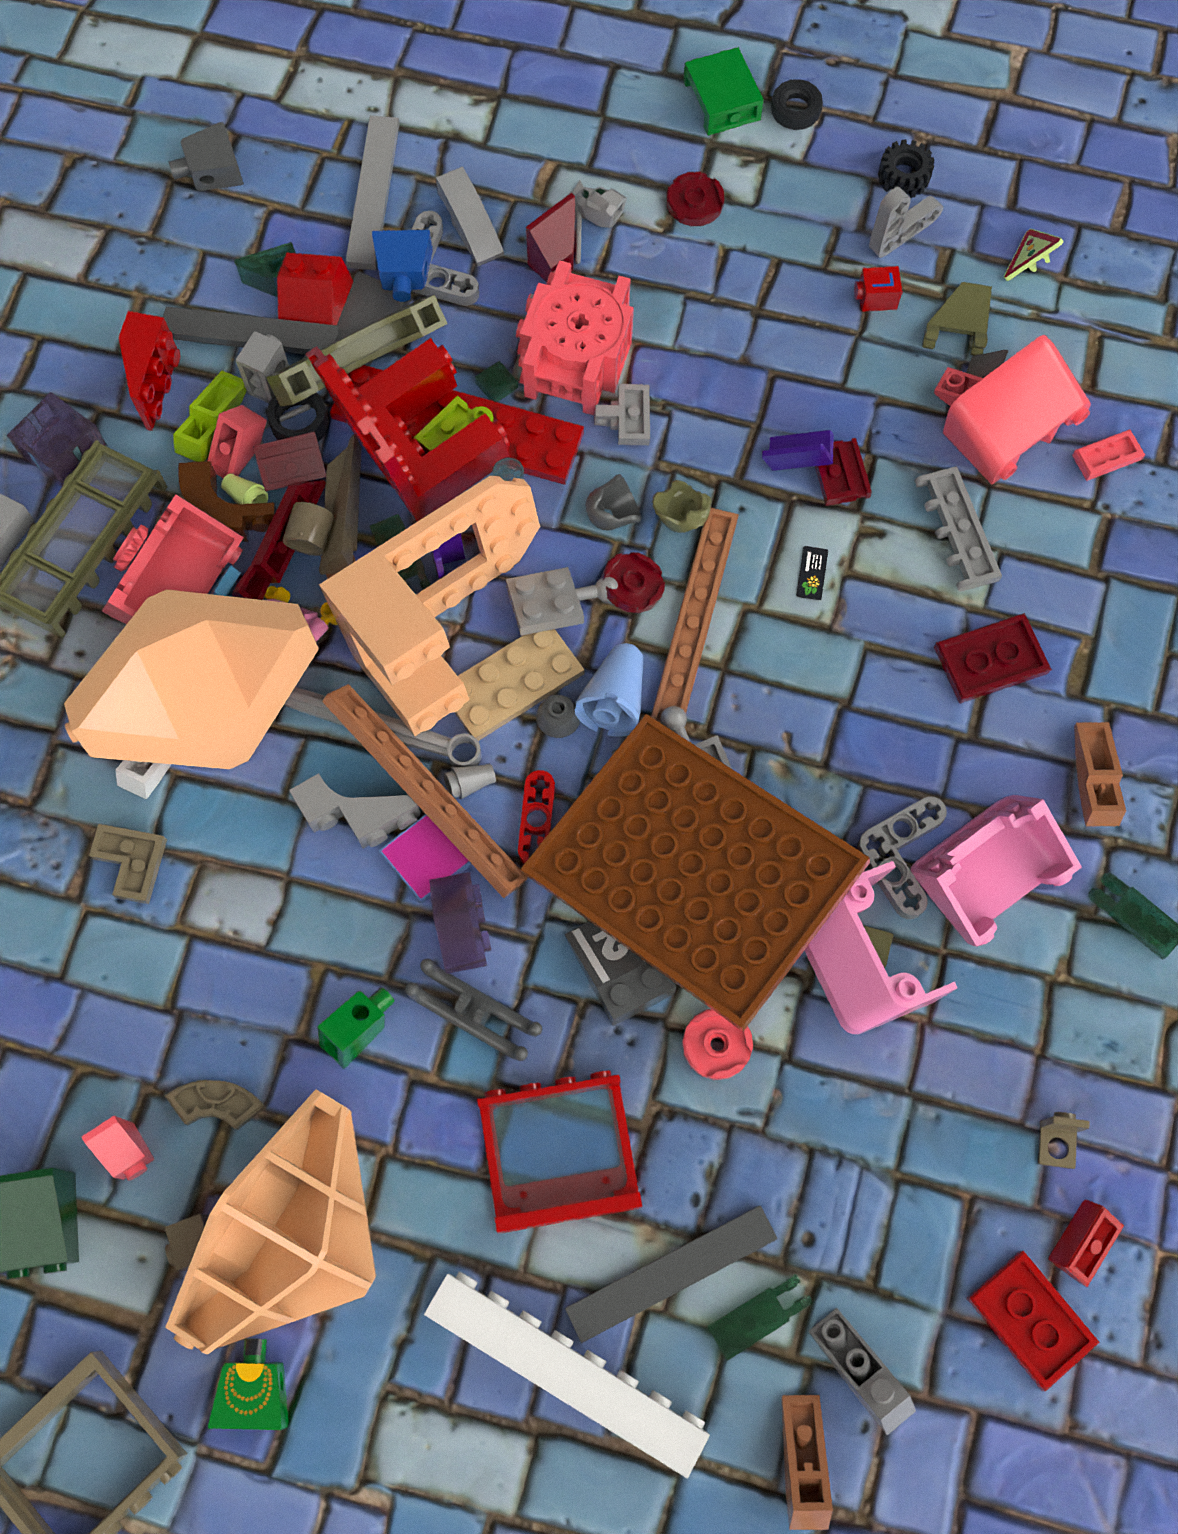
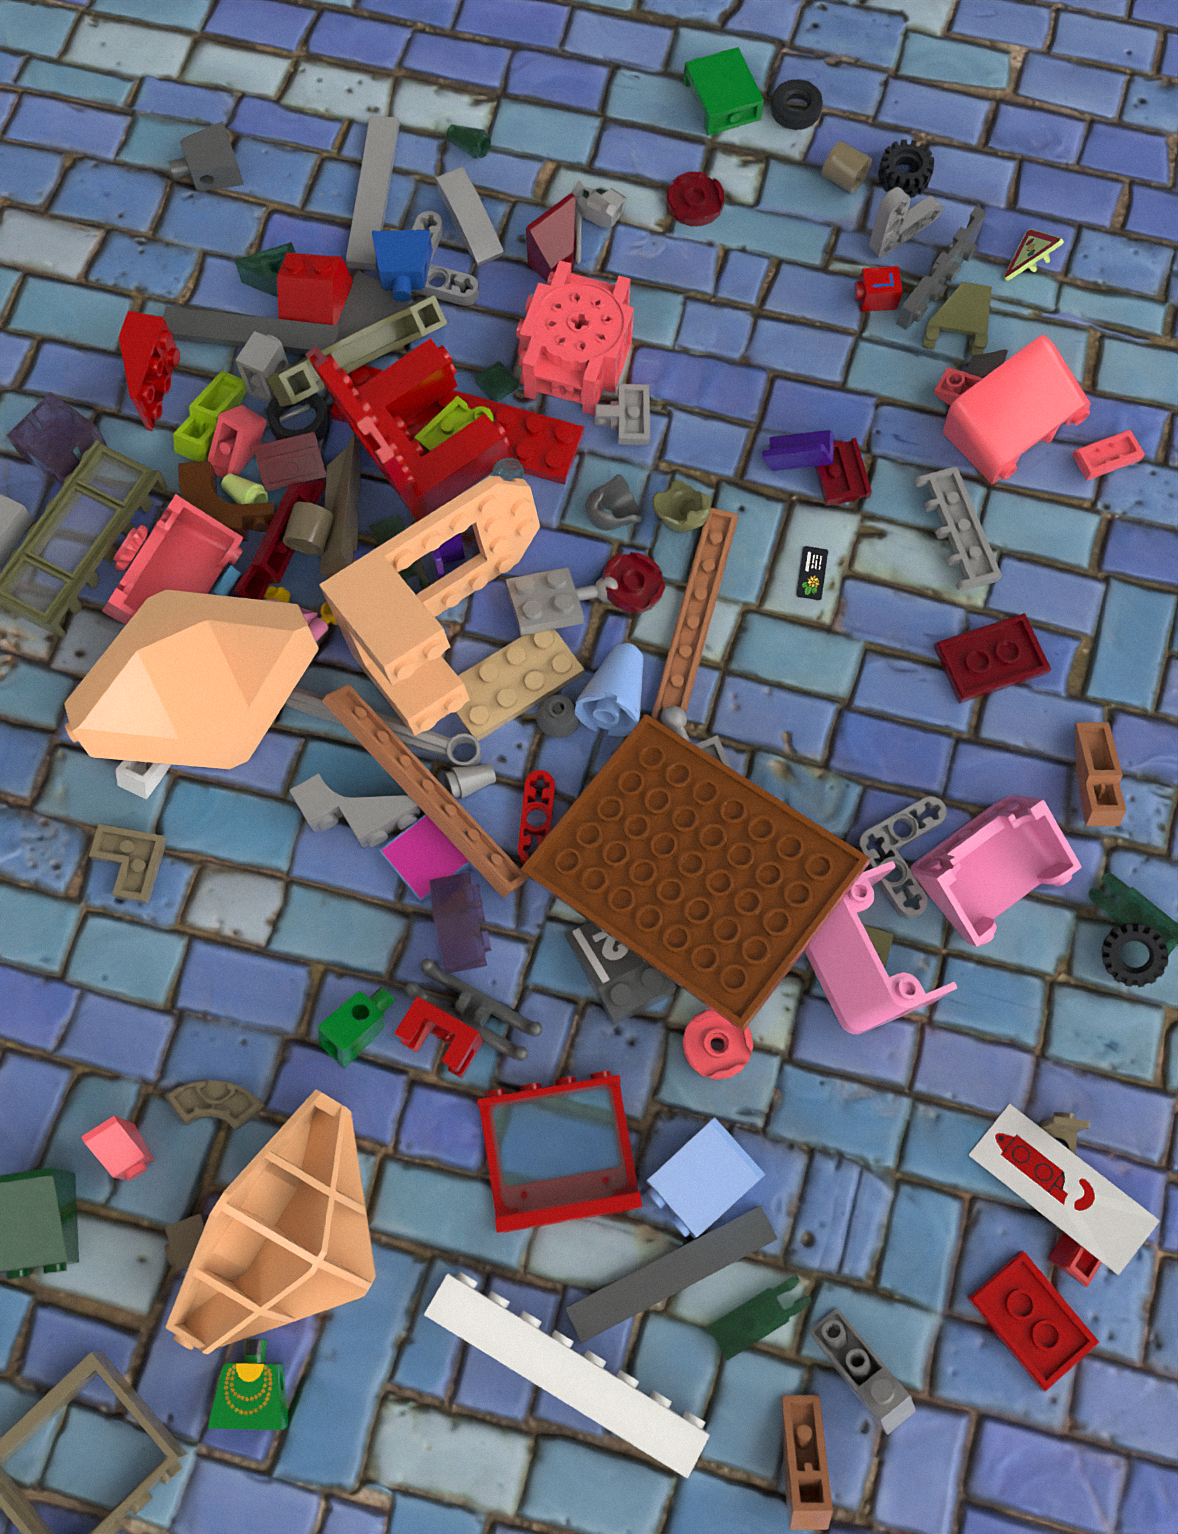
none -> red panel [394,996,484,1079]
none -> clear green cone [446,124,491,159]
none -> light blue slope [646,1117,766,1239]
none -> dark tan piece [821,141,872,193]
none -> dark grey wing [896,206,987,330]
none -> white sticker [969,1104,1160,1275]
none -> black tyre [1102,922,1169,988]

